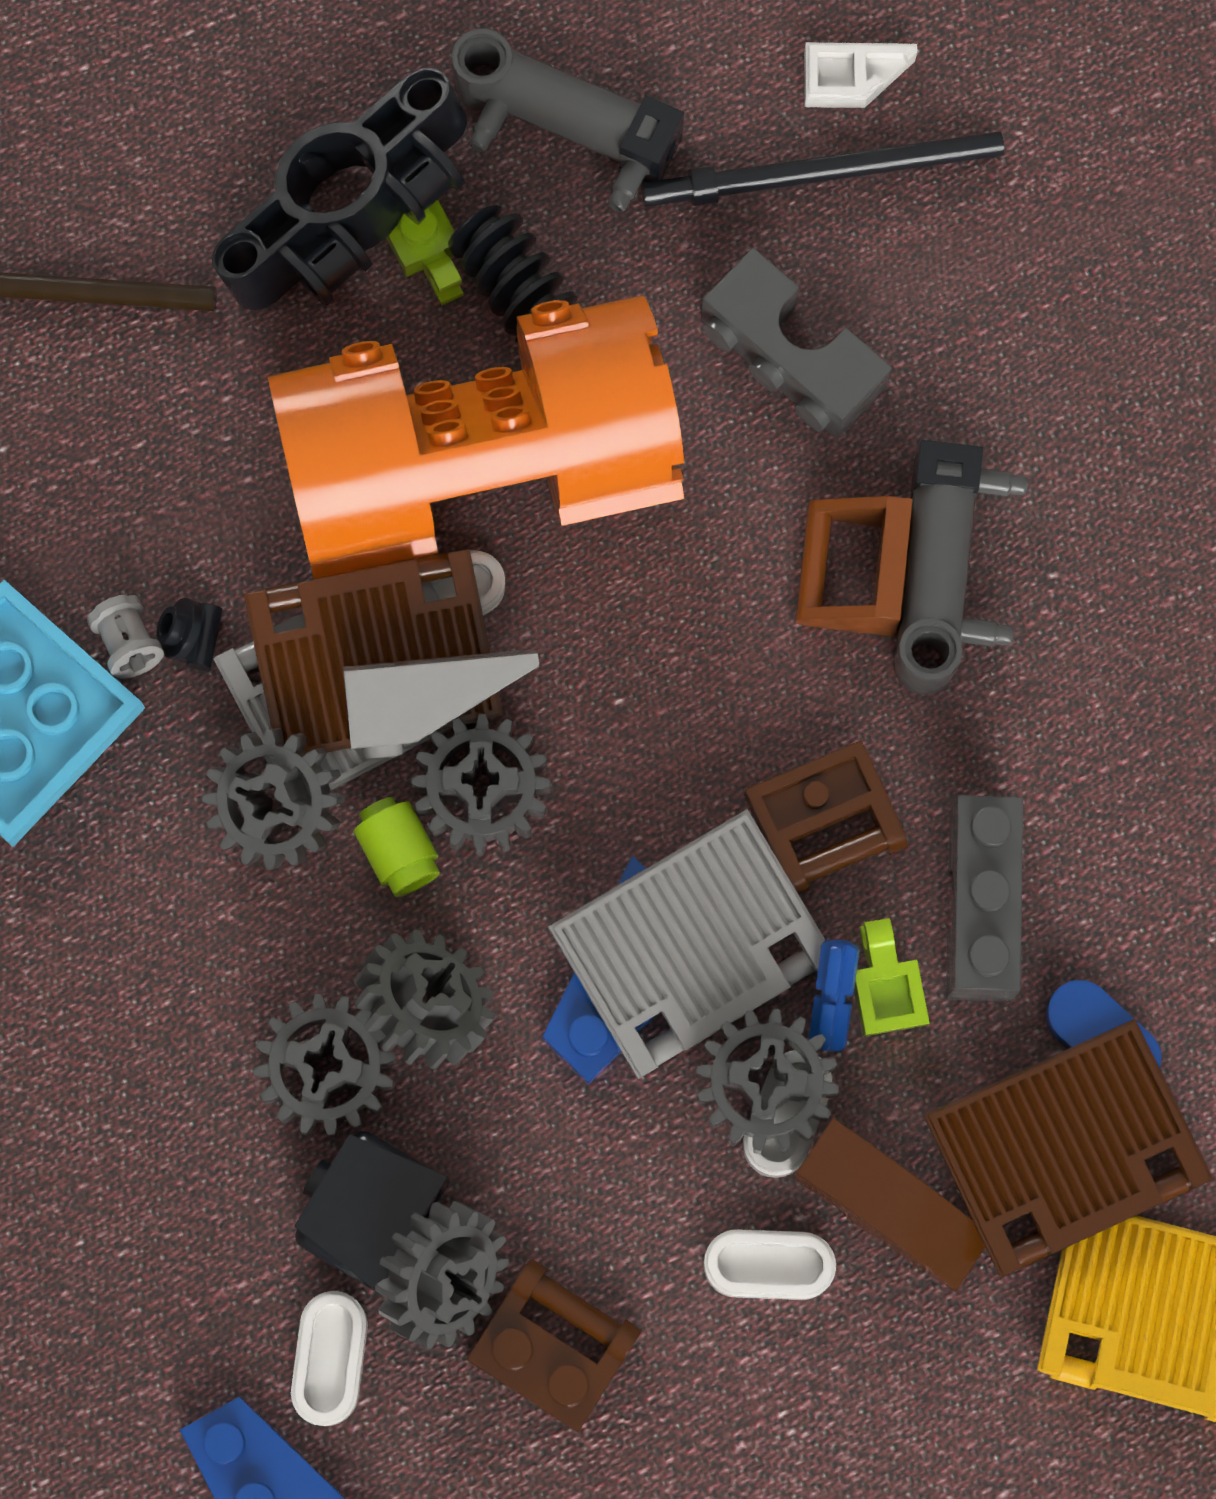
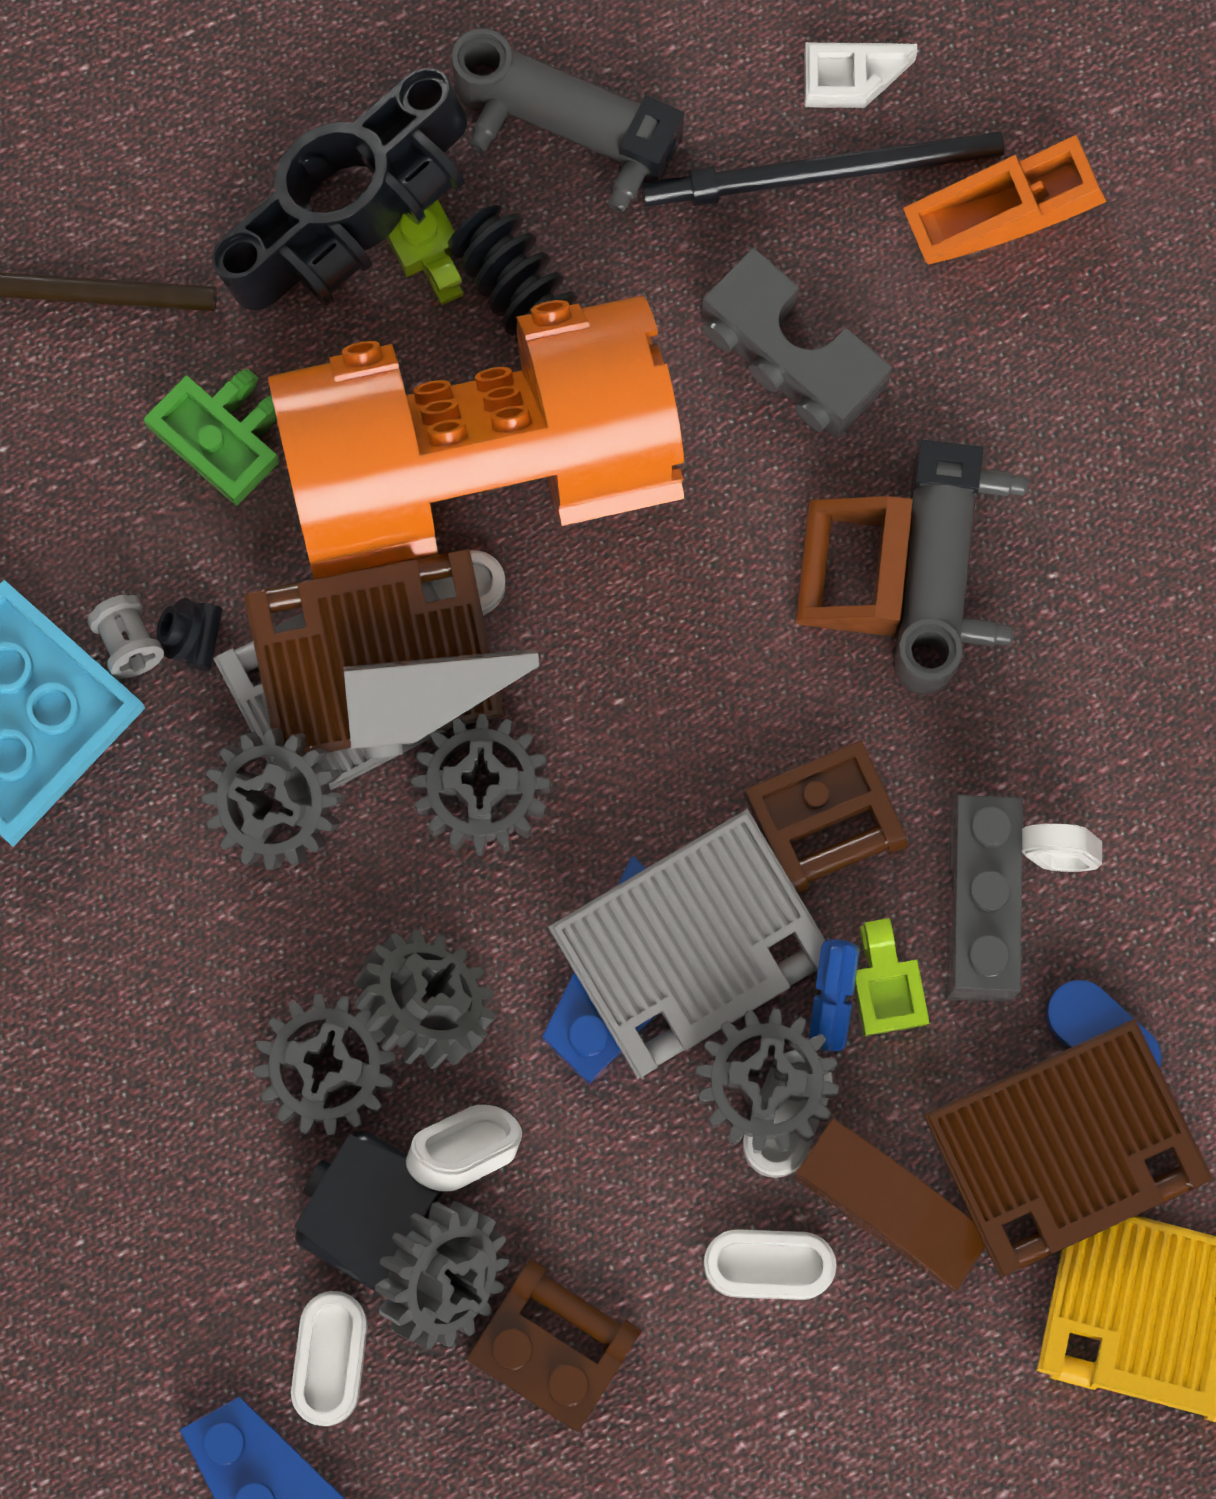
lime brick [353,797,440,897] -> none
none -> bright green hinge [143,369,279,507]
none -> white tile [406,1105,522,1191]
none -> orange slope [903,135,1107,265]
none -> white tile [1022,824,1102,872]

